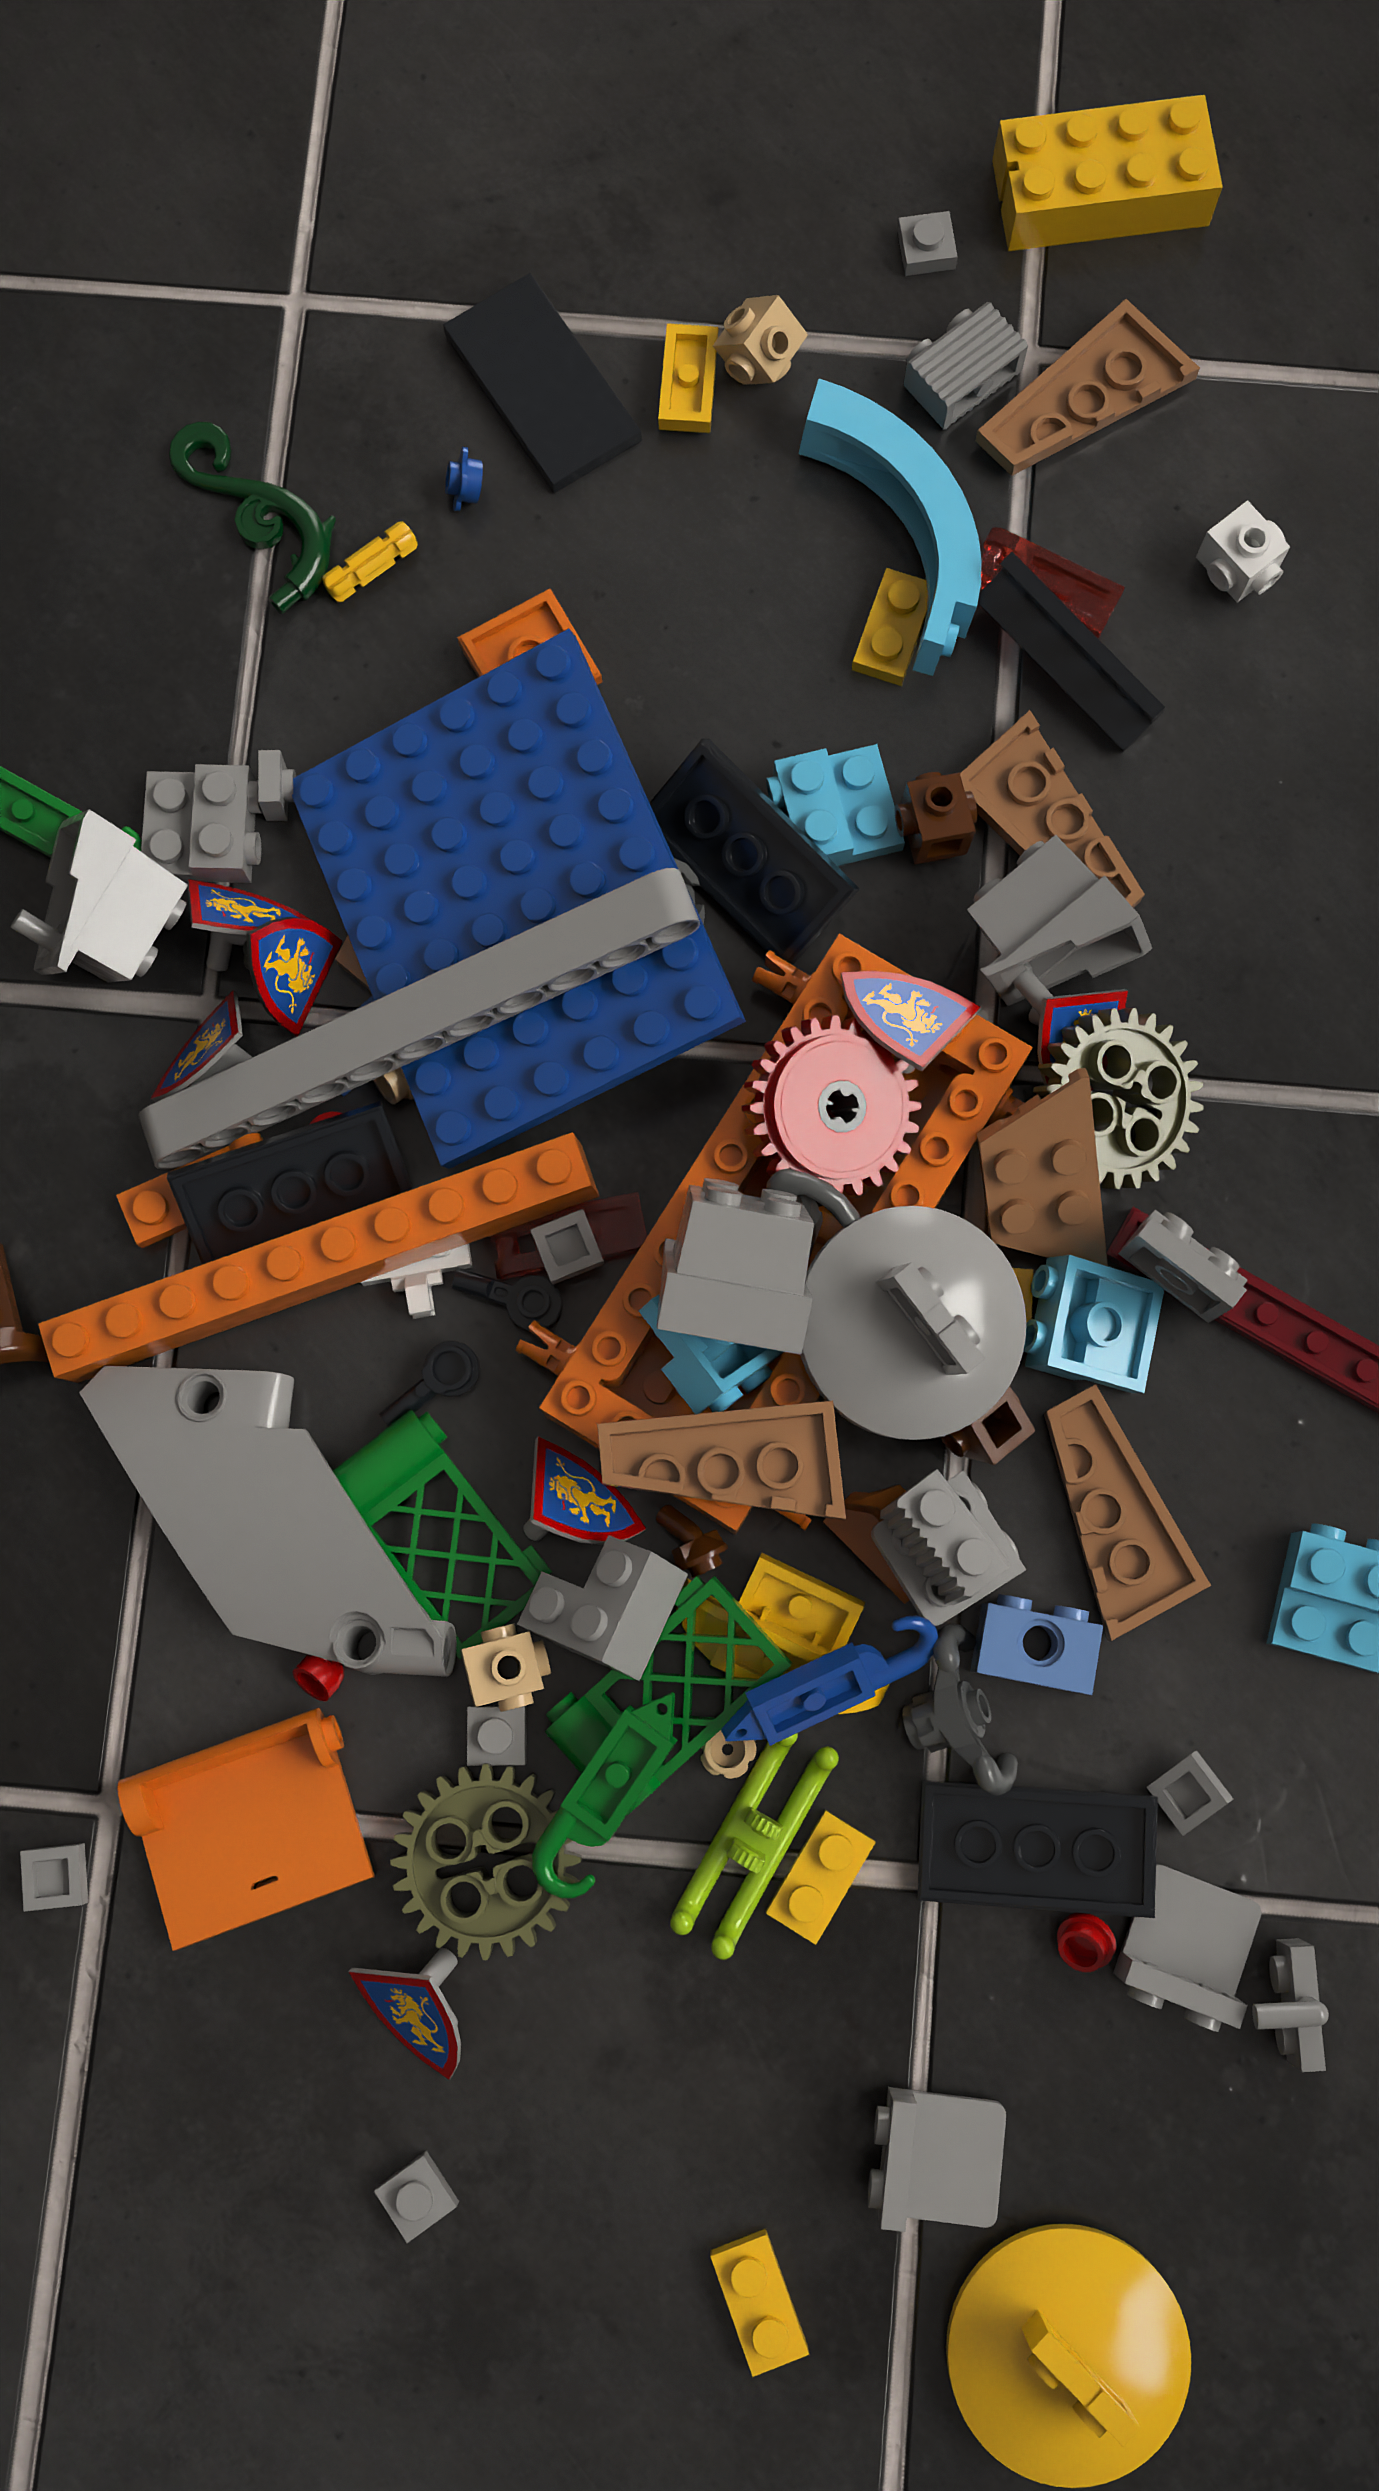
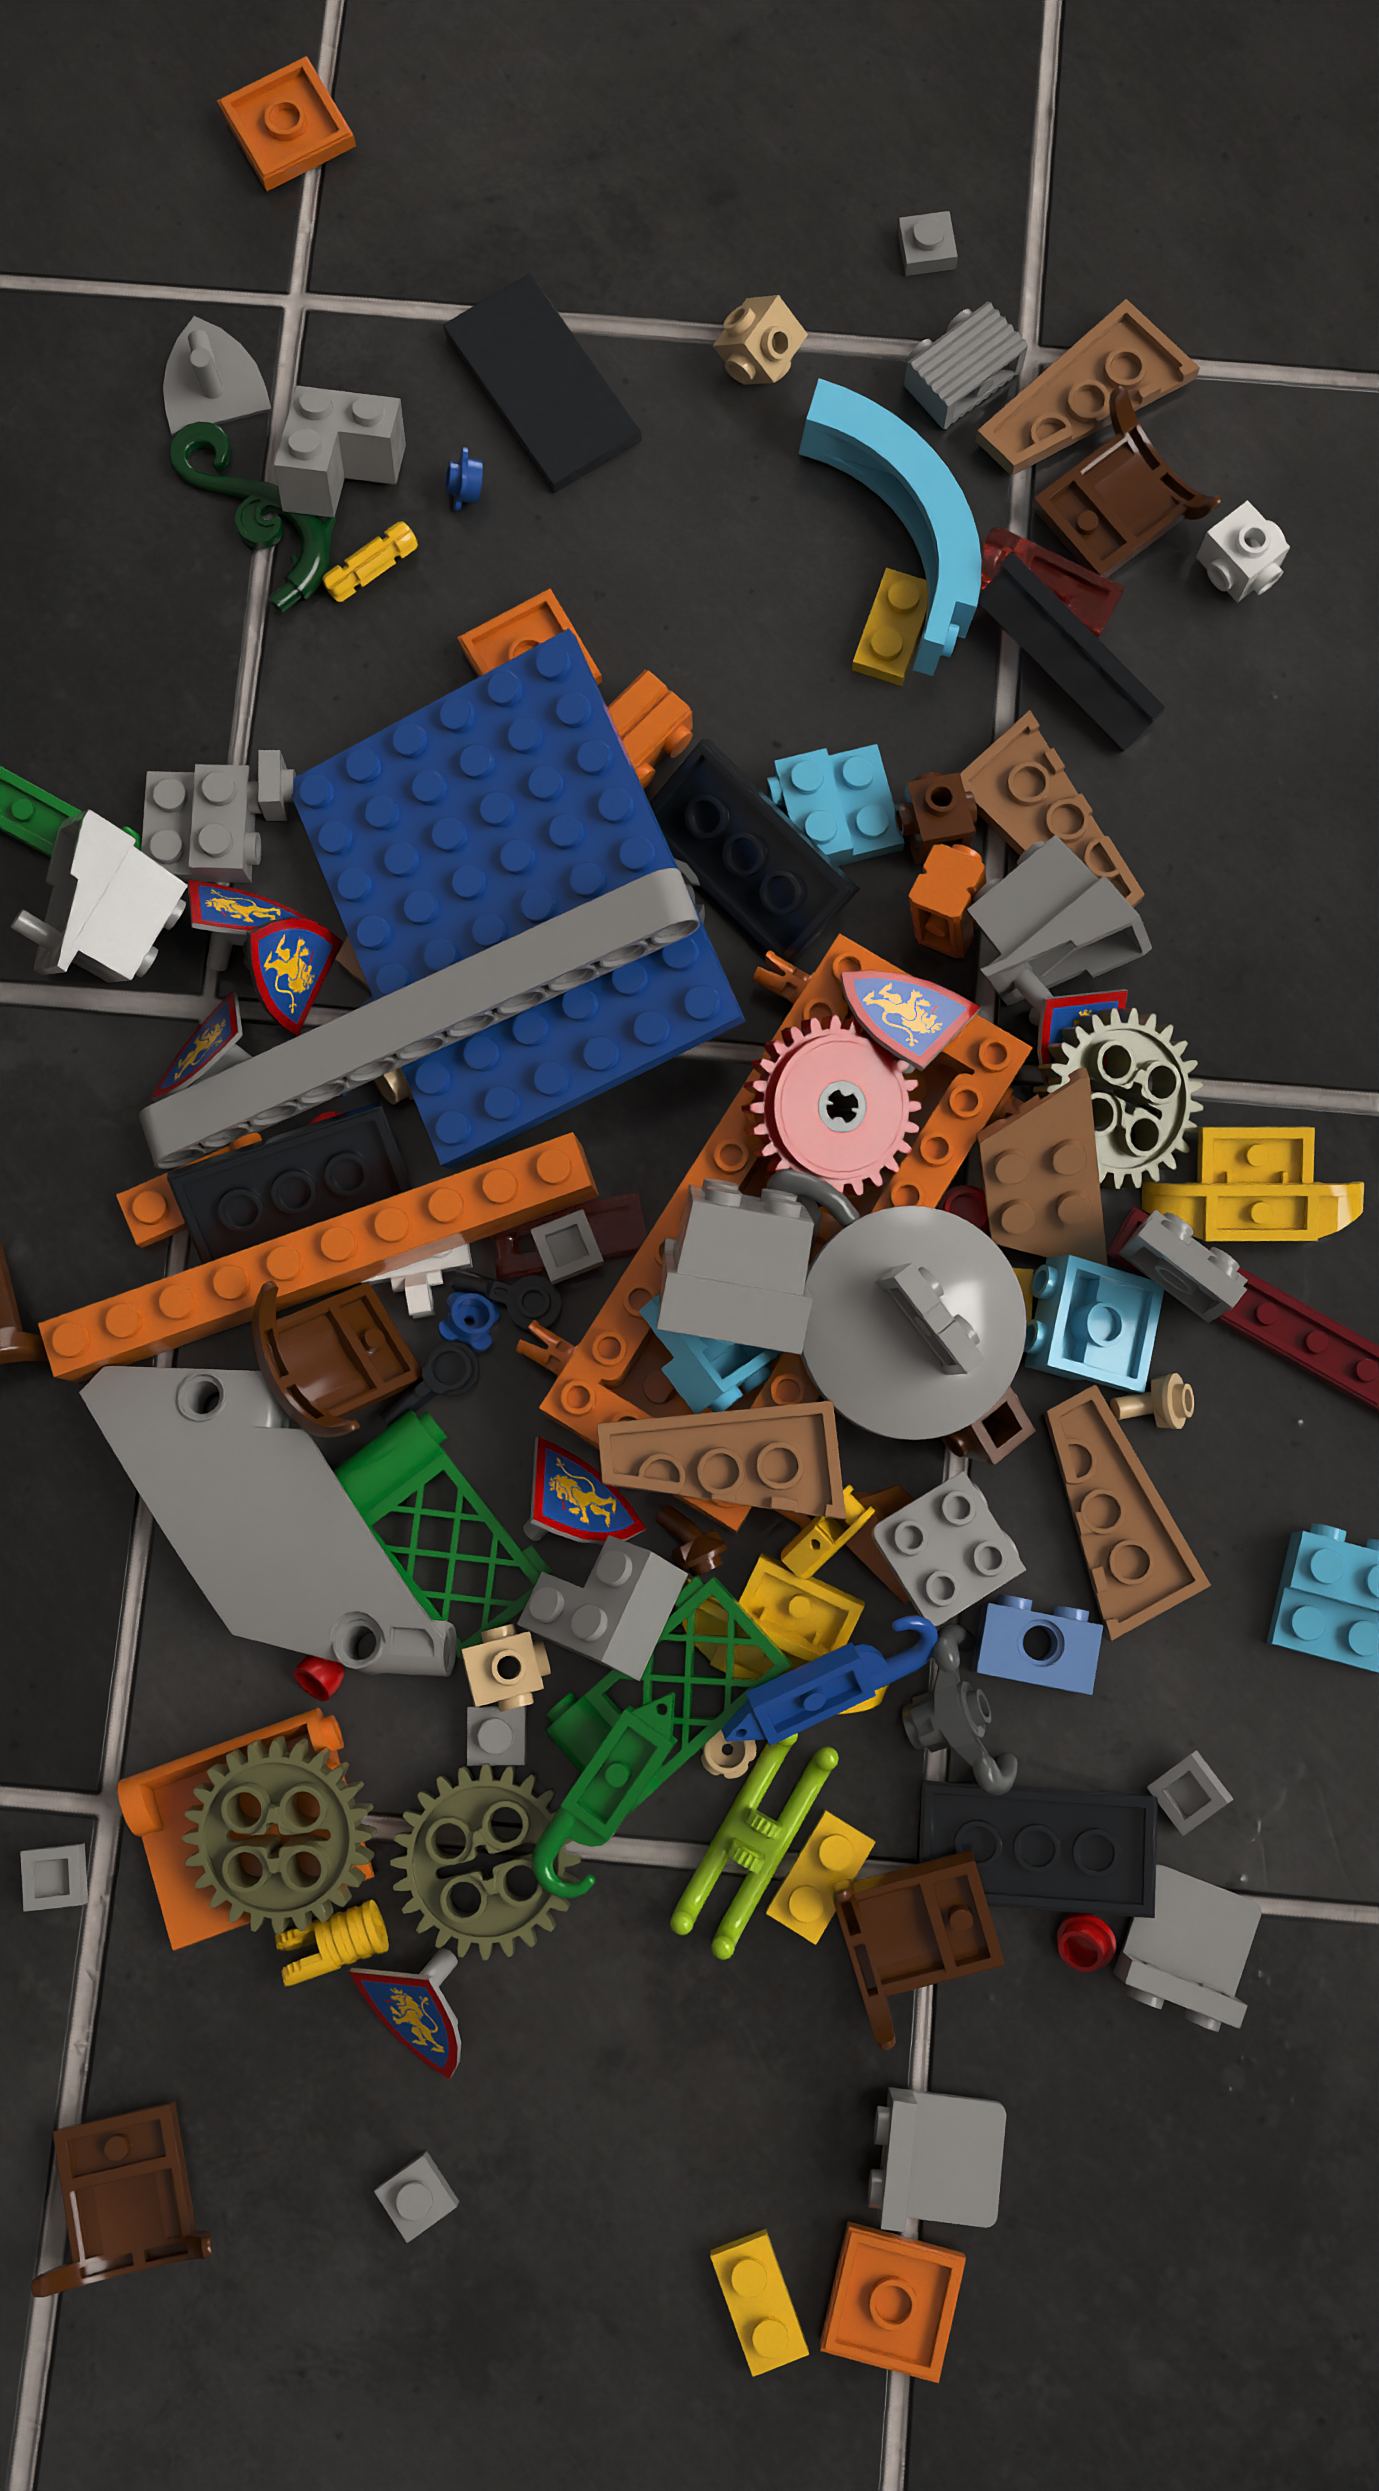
yellow plate [658,323,718,433] -> none
light grey brick [880,1469,1011,1606] -> none
yellow bracket [946,2224,1191,2488] -> none
yellow piece [992,95,1223,251] -> none
light grey plate [1252,1938,1329,2072] -> none
none -> reddish brown piece [31,2101,213,2298]
none -> light grey shield [163,316,272,436]
none -> olive gear [182,1736,377,1935]
none -> orange plate [217,56,356,191]
none -> reddish brown piece [251,1281,423,1438]
none -> light grey brick [274,386,406,518]
none -> yellow hinge [274,1900,389,1987]
none -> blue plate [438,1292,500,1352]
none -> orange brick [607,670,693,790]
none -> yellow bar [781,1484,875,1579]
none -> orange plate [819,2221,966,2383]
none -> reddish brown piece [831,1850,1005,2050]
none -> orange brick [908,844,986,959]
none -> red plate [937,1185,988,1233]
none -> reddish brown piece [1032,386,1222,584]
none -> tan plate [1110,1373,1194,1429]
none -> yellow plate [1141,1127,1364,1241]

